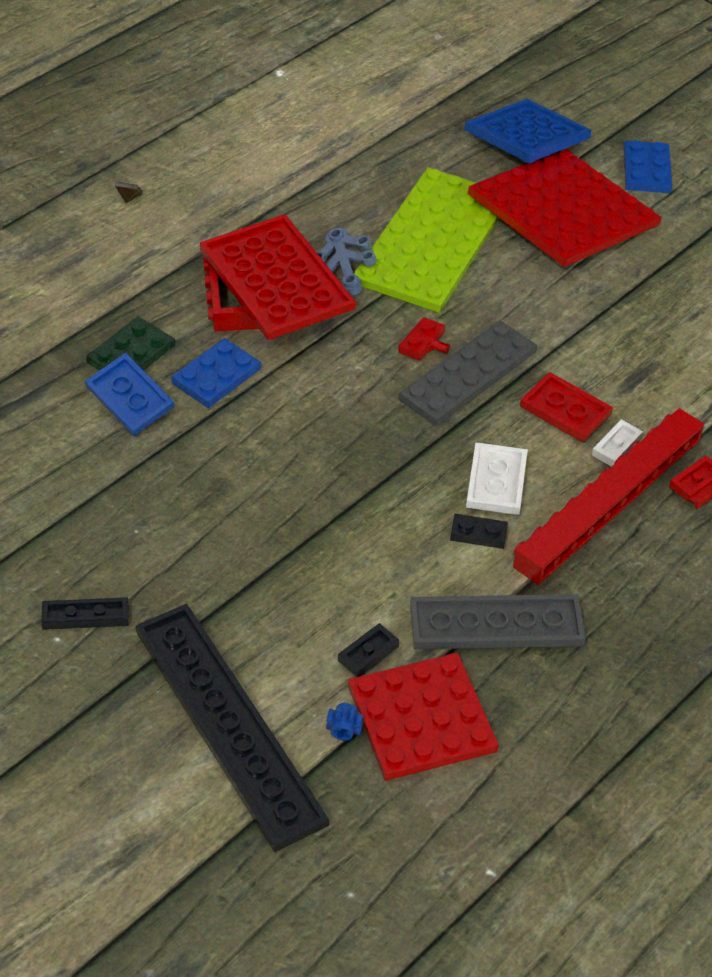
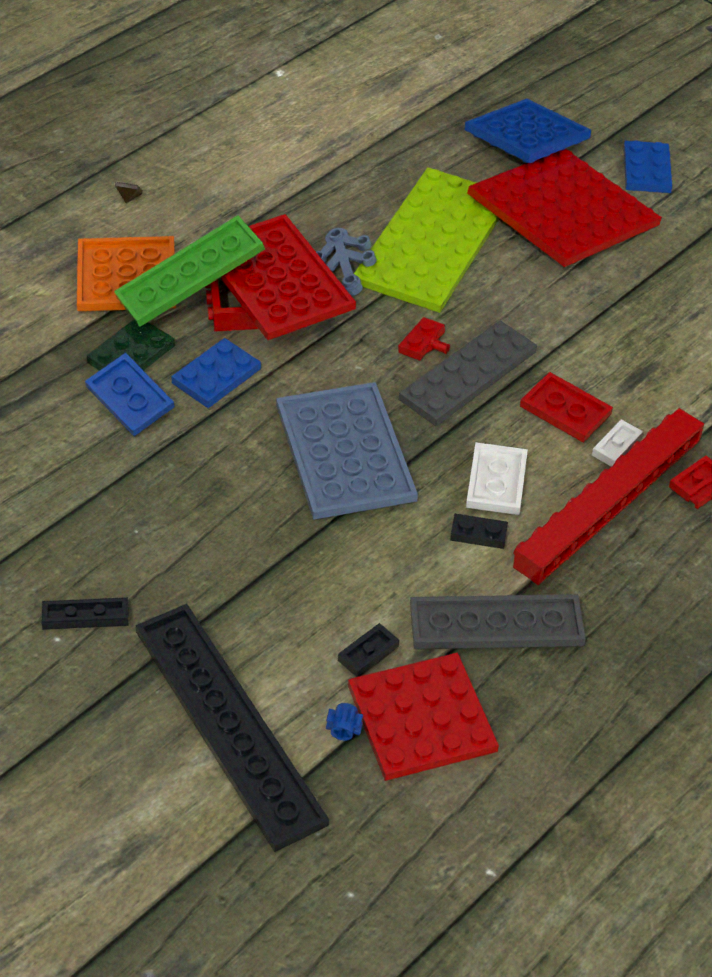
none -> orange plate [77,236,176,311]
none -> bright green plate [114,215,265,327]
none -> sand blue plate [276,382,418,520]

